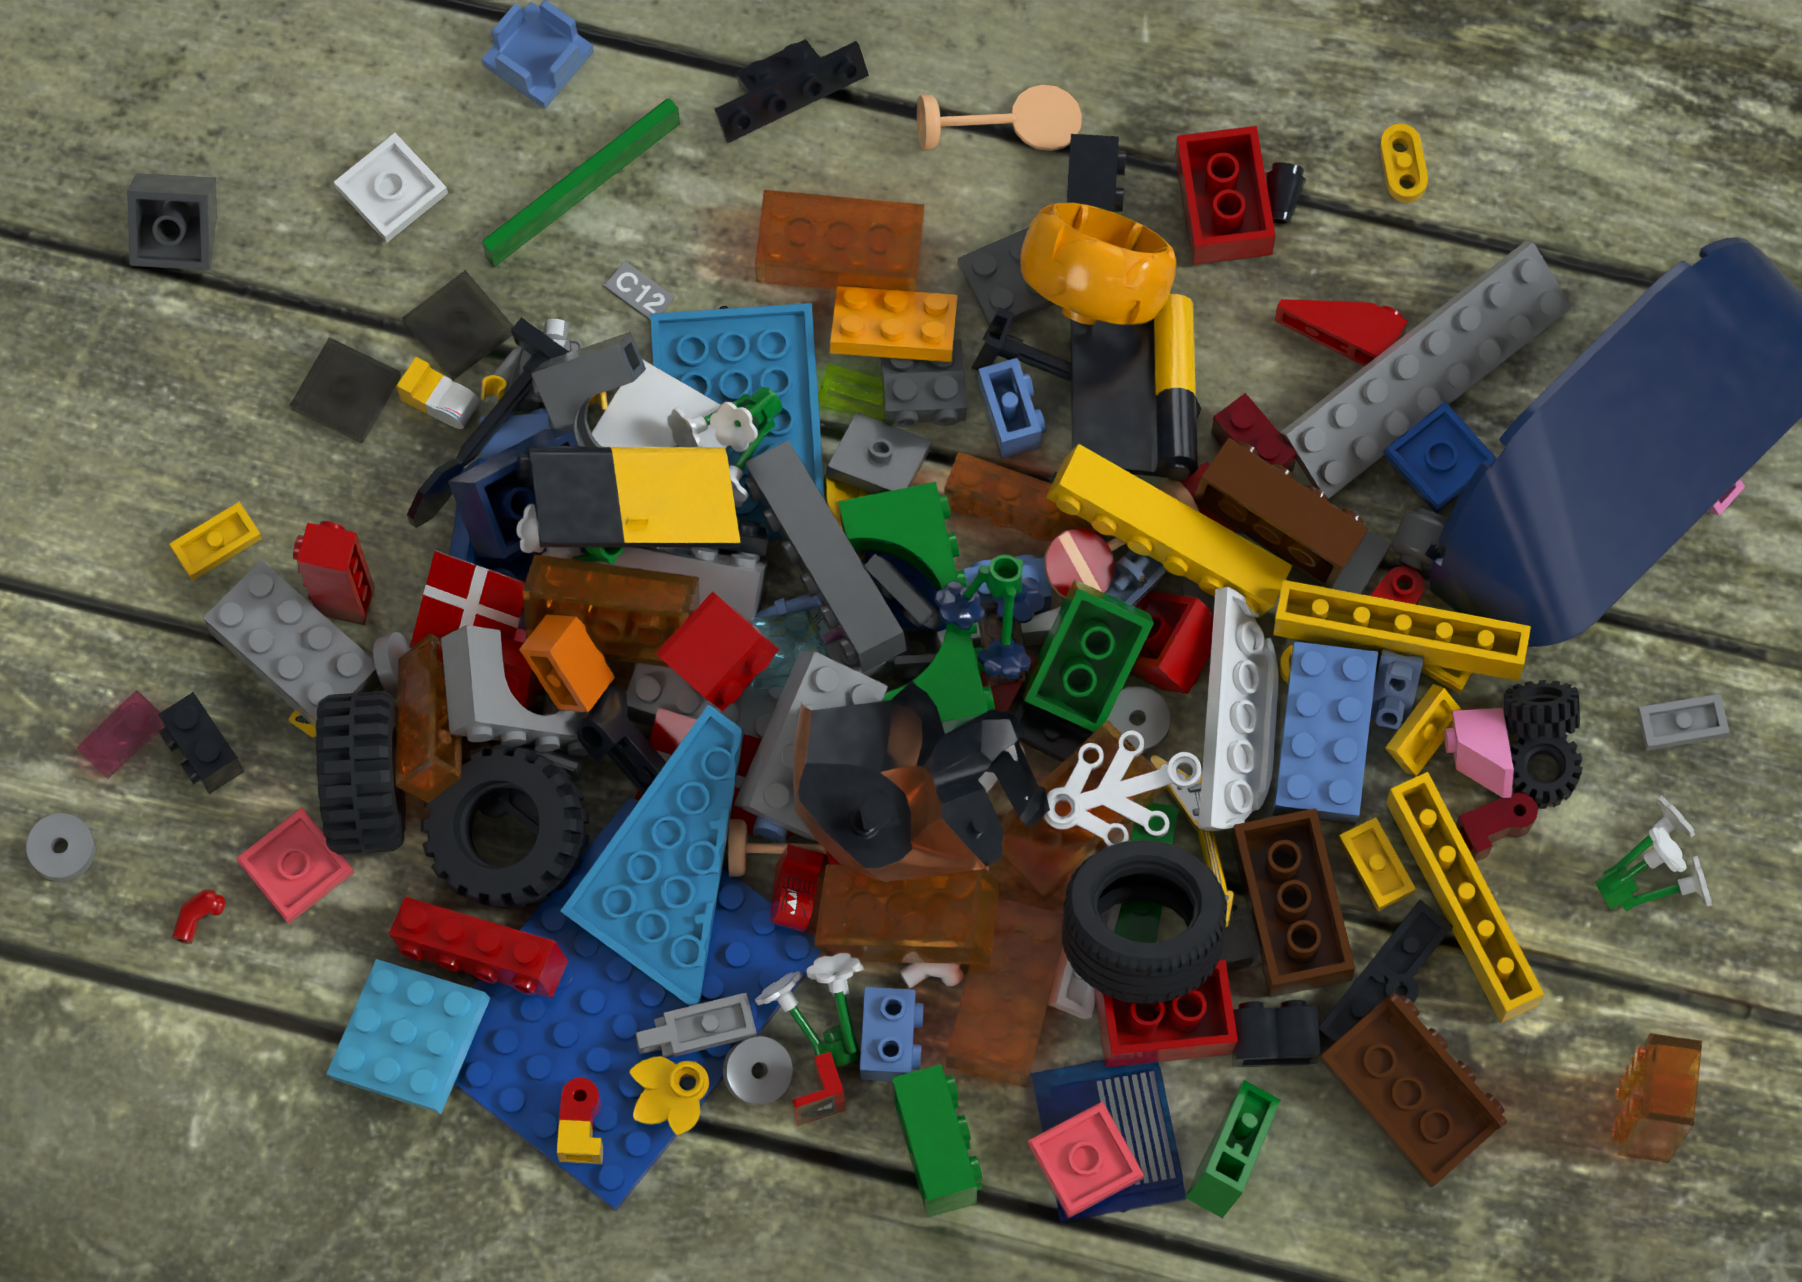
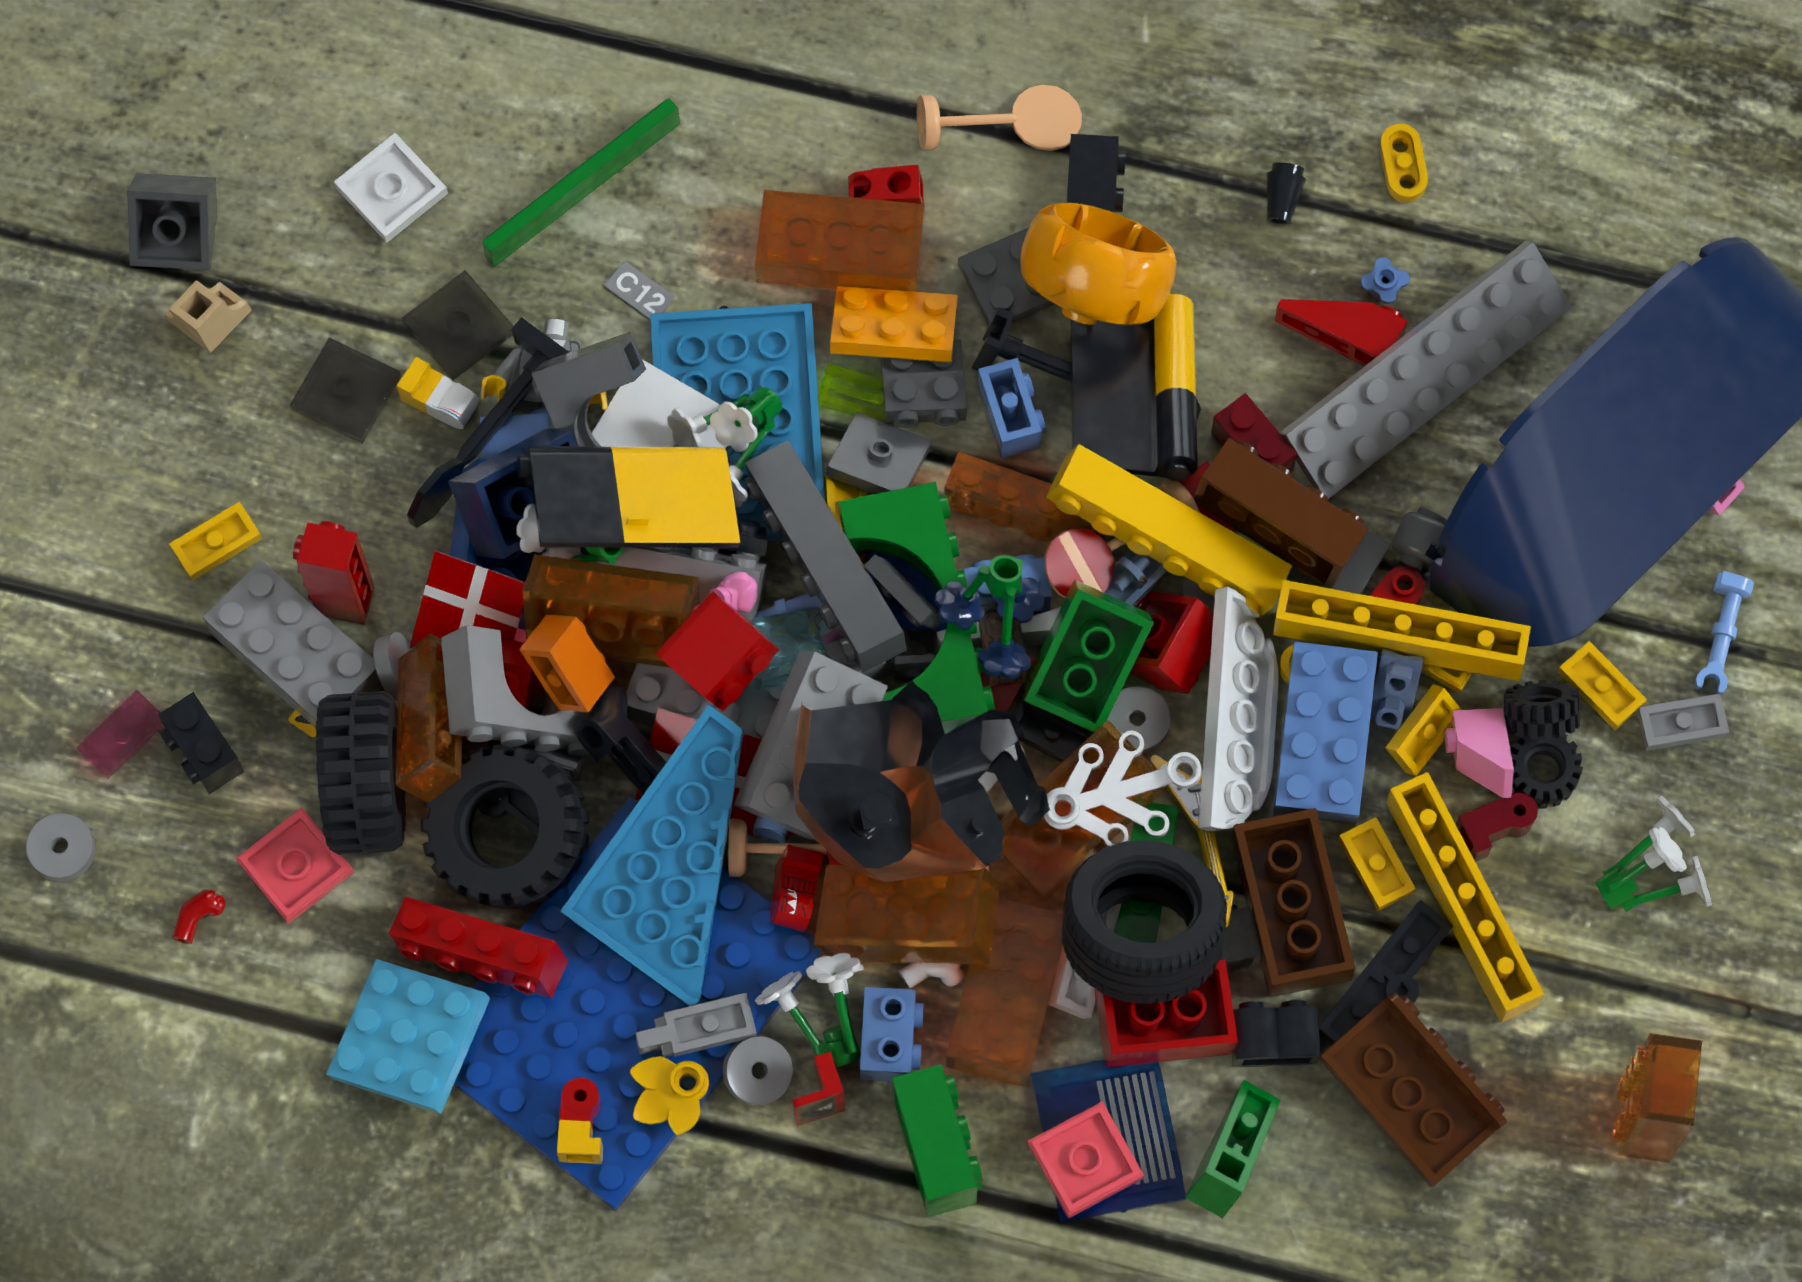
medium blue panel [482,0,594,109] -> none
black bracket [714,39,869,143] -> none
red brick [1175,126,1276,265] -> none
blue plate [1383,401,1497,513] -> none
none -> tan brick [164,280,252,353]
none -> bright pink piece [694,571,757,613]
none -> red leg [848,164,925,215]
none -> medium blue plate [1361,257,1410,304]
none -> yellow plate [1558,641,1647,731]
none -> light blue piece [1694,571,1754,696]

